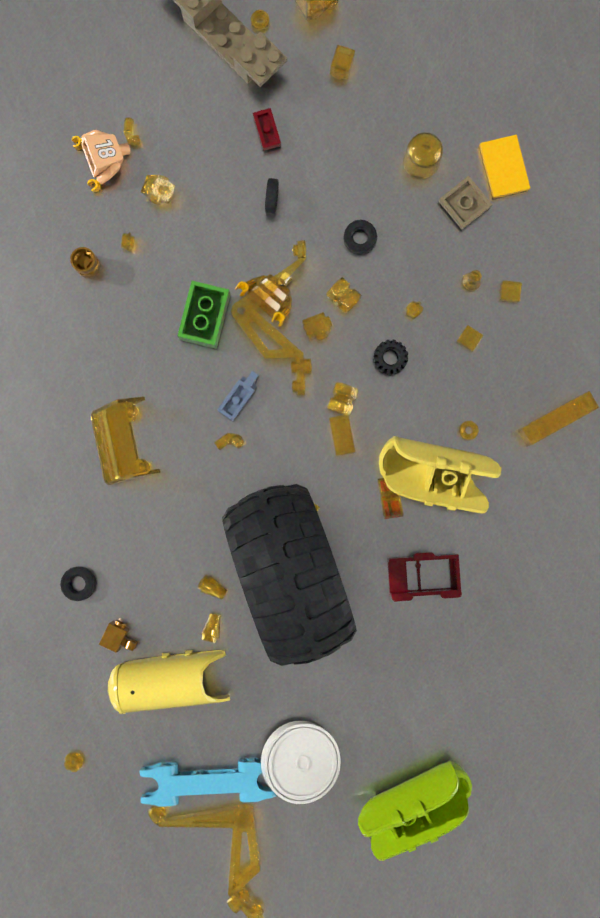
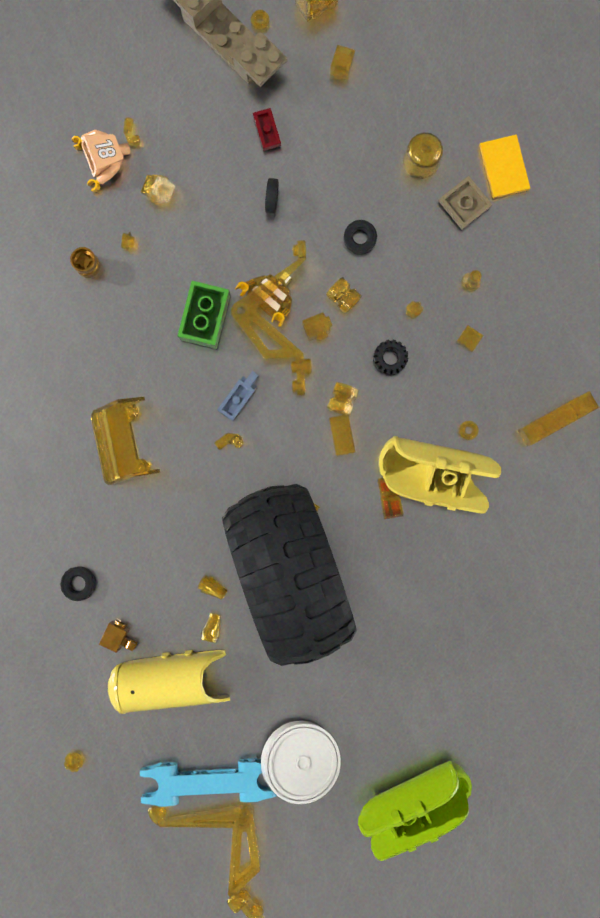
dark red piece [387,552,462,602] -> none
clear yellow tile [500,280,522,303] -> none

